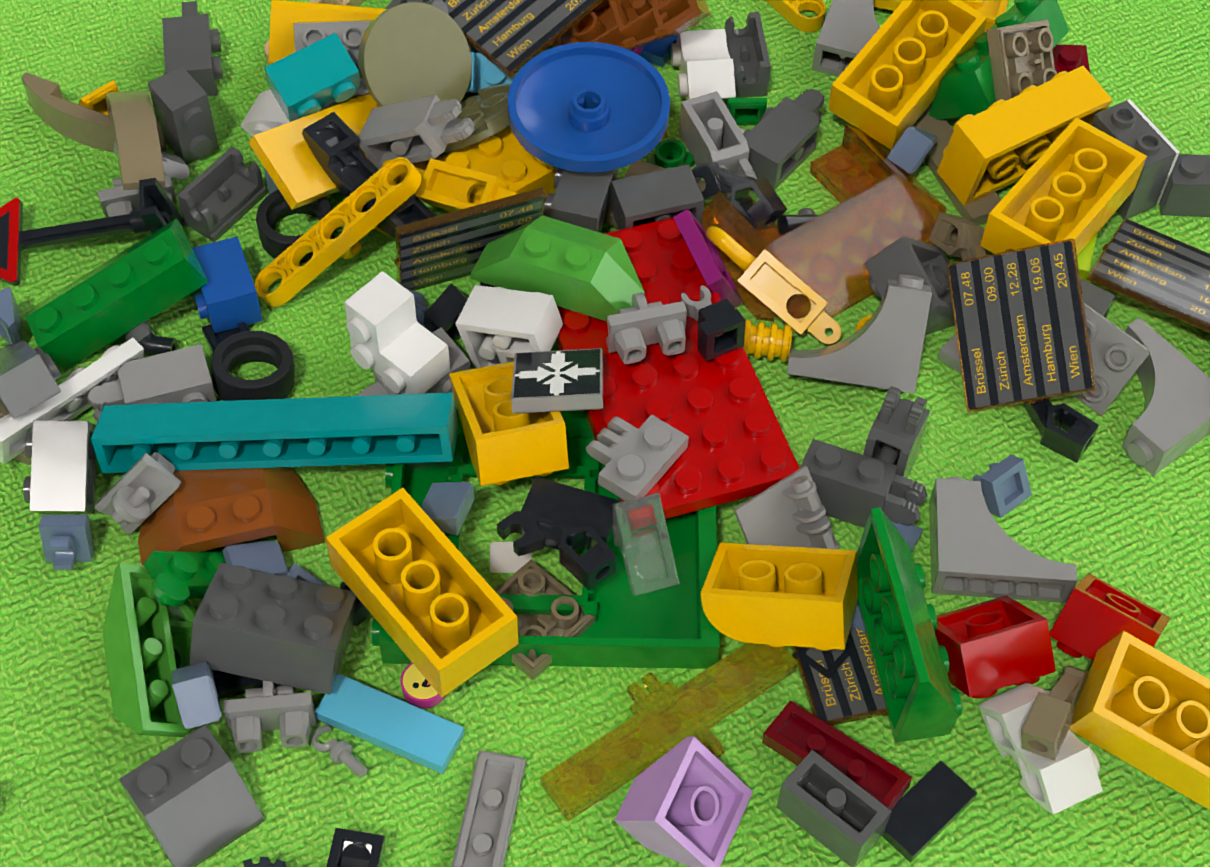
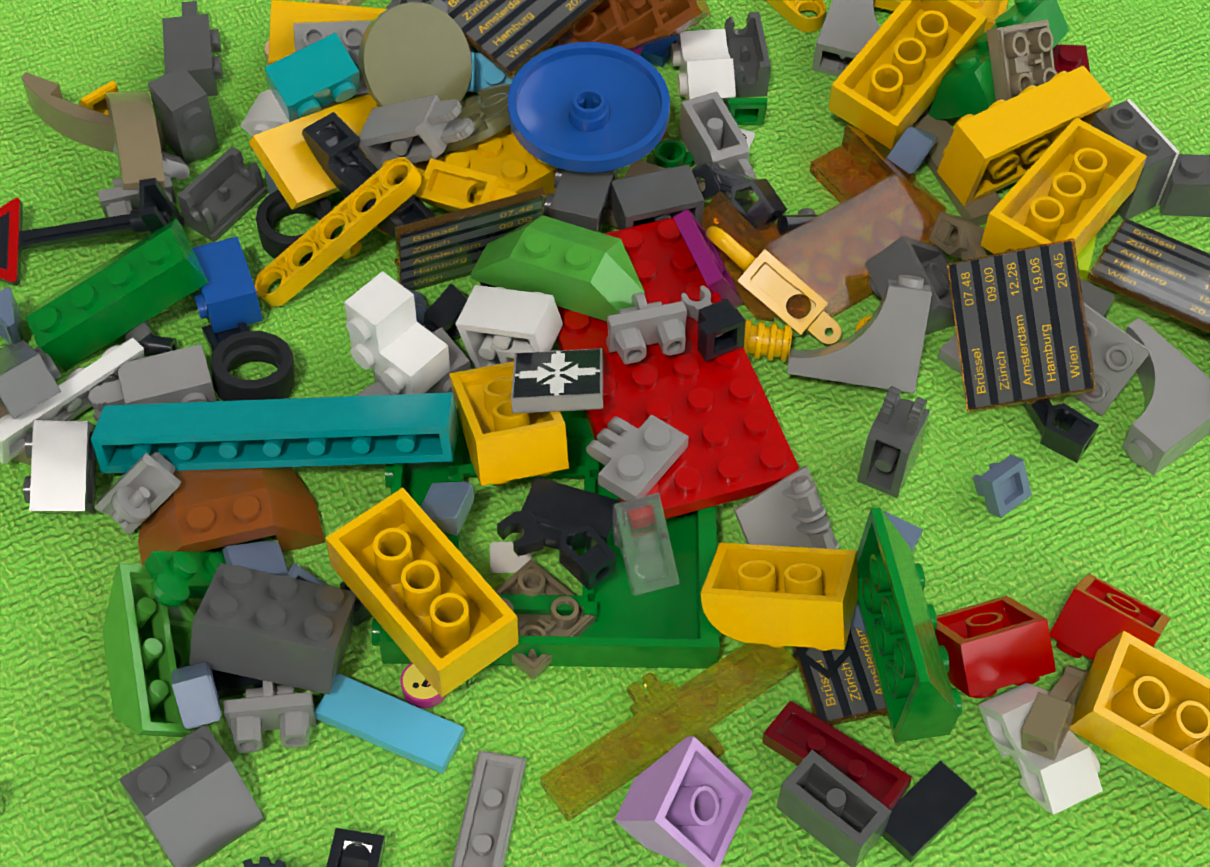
sand blue tile [39,515,95,570] -> none
light grey hand [311,725,368,778] -> none
dark grey hinge [743,89,824,190] -> none
dark grey hinge [800,439,928,528] -> none
light grey arch [929,477,1077,603] -> none

